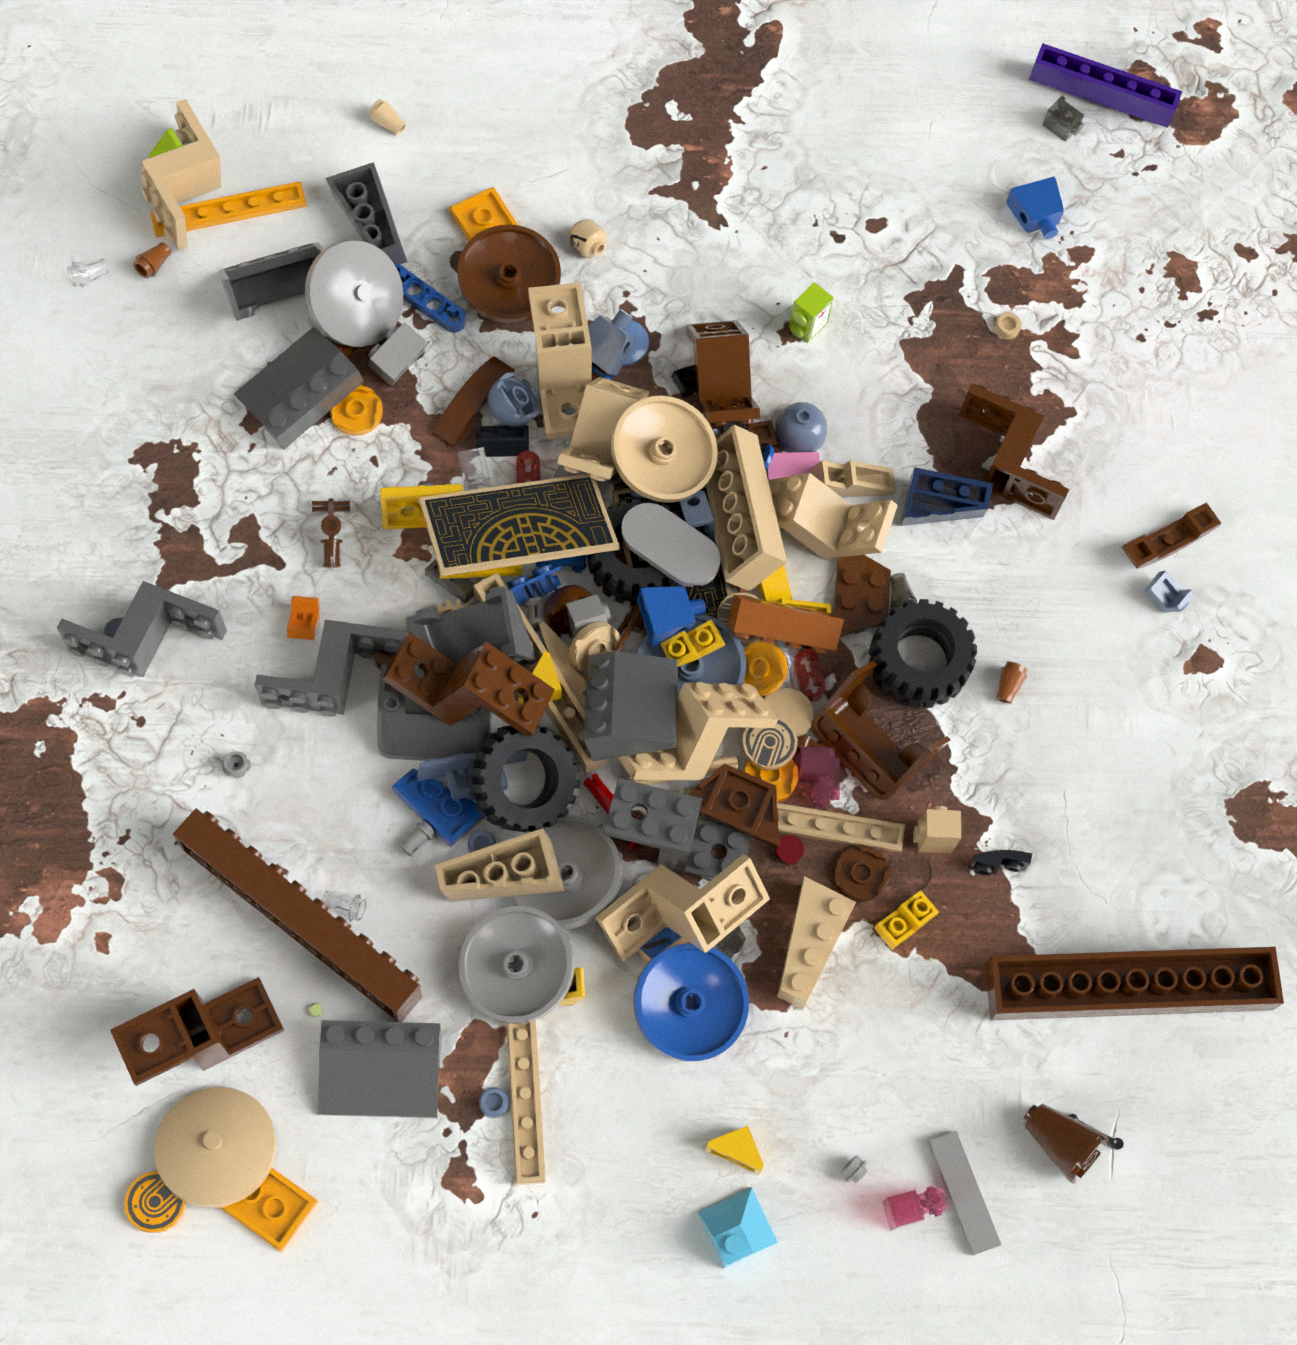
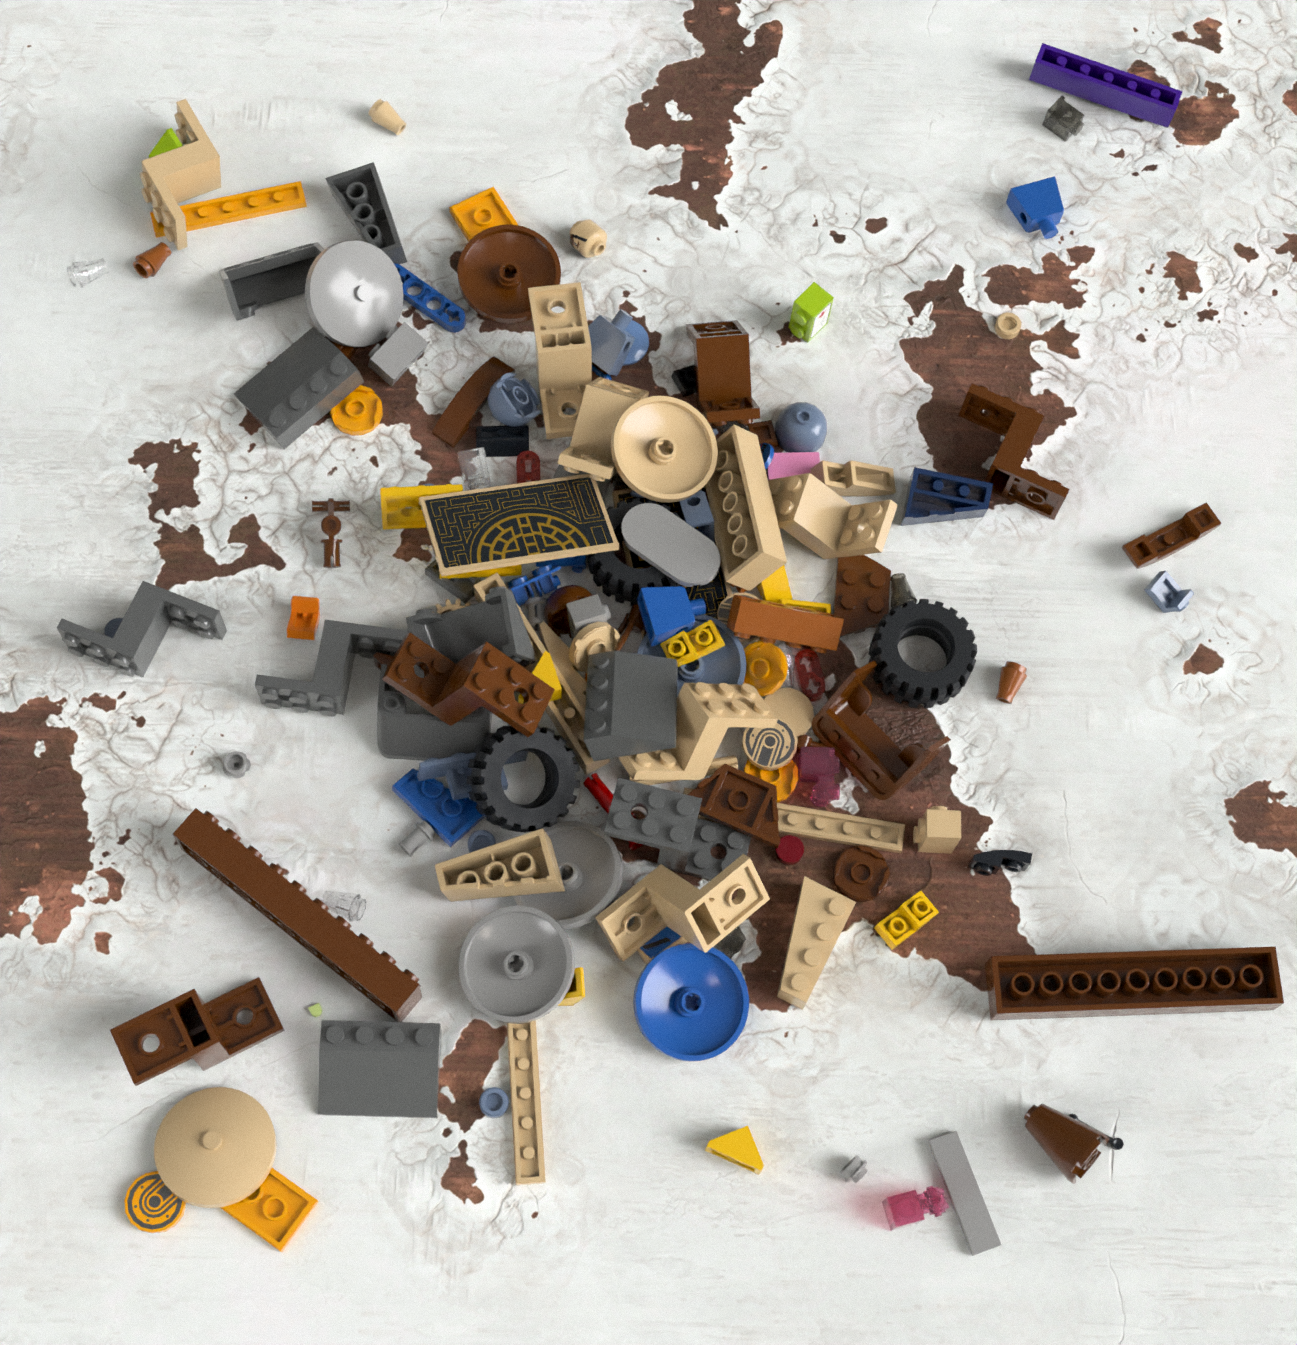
medium azure slope [698,1187,778,1269] -> none

